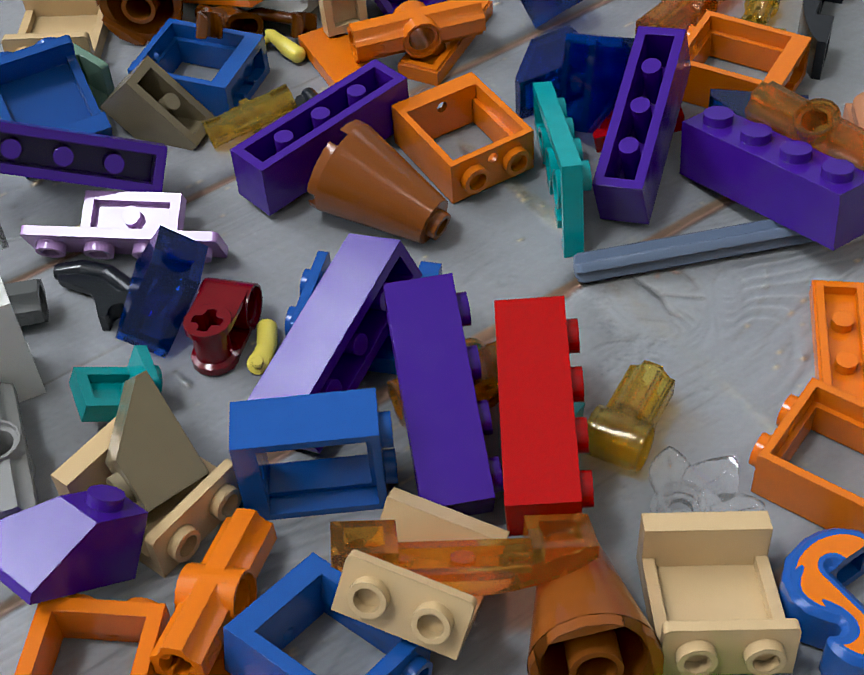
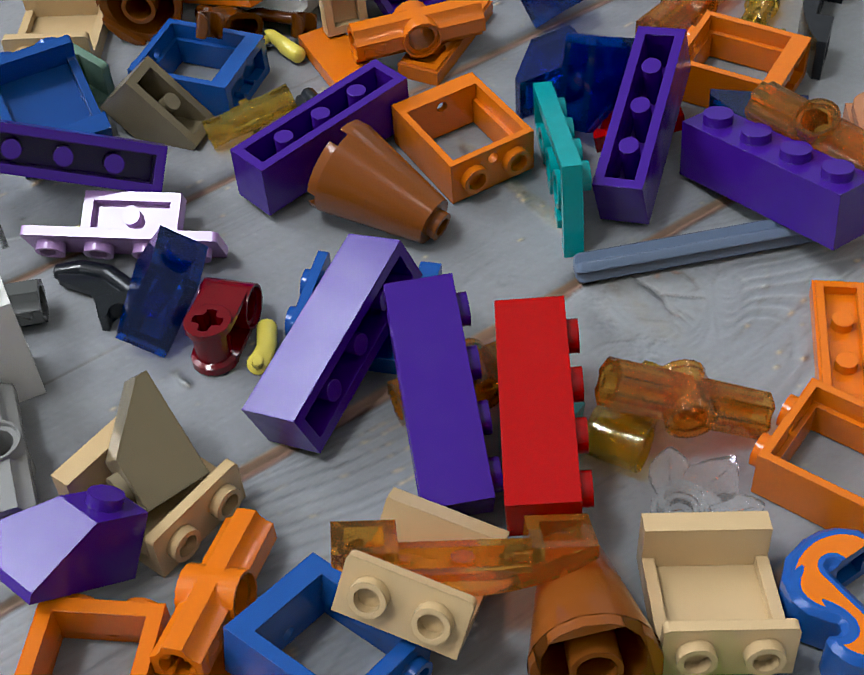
teal bracket [69,345,163,422] -> none
blue window [229,387,398,520] -> none
none -> clear orange piece [594,356,776,440]

